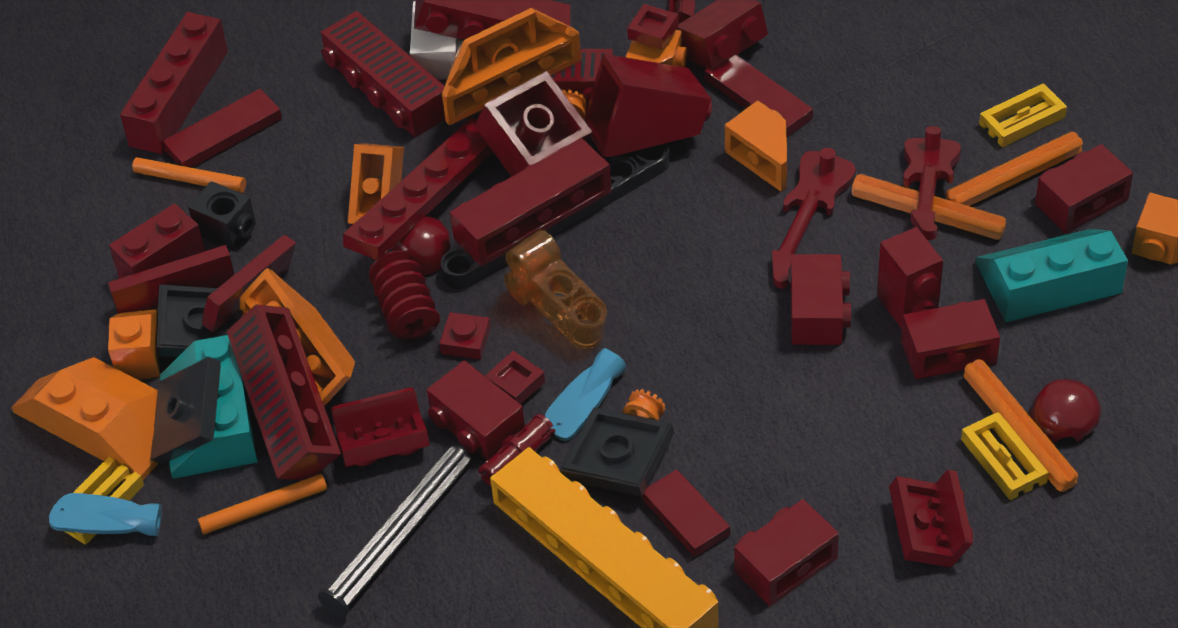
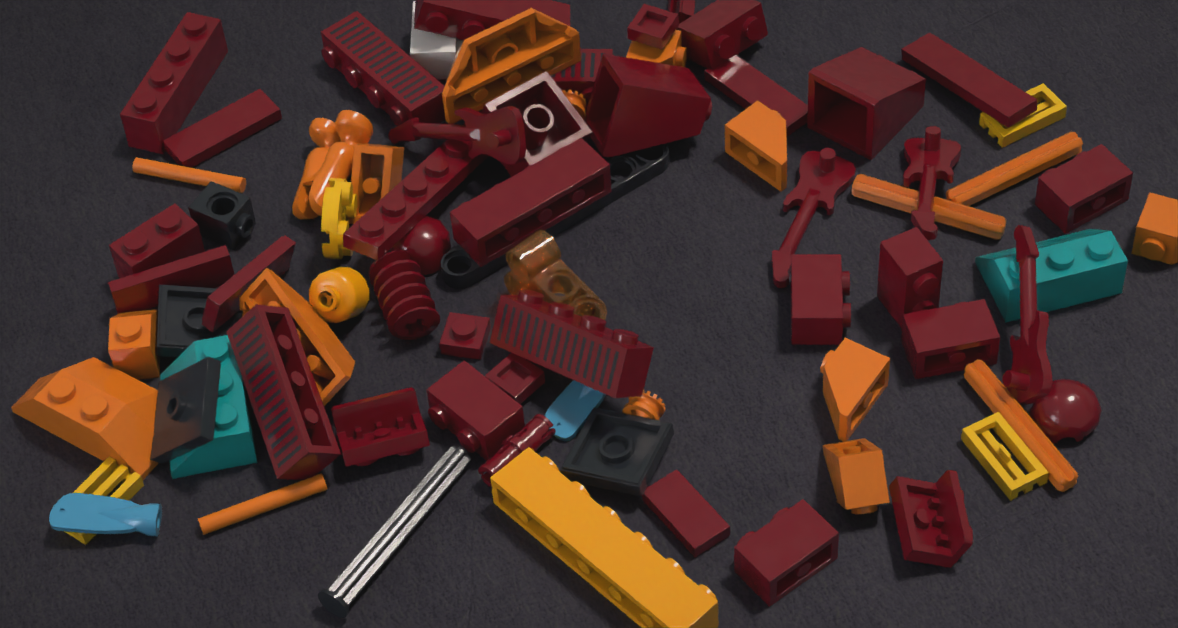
none -> orange piece [292,110,373,219]
none -> light orange head [309,267,369,323]
none -> yellow plate [321,178,357,259]
none -> dark red piece [388,106,526,164]
none -> dark red brick [490,289,654,398]
none -> dark red slope [807,47,926,160]
none -> orange slope [820,338,890,442]
none -> orange slope [822,438,890,514]
none -> dark red tile [901,32,1037,128]
none -> dark red piece [1002,225,1053,405]

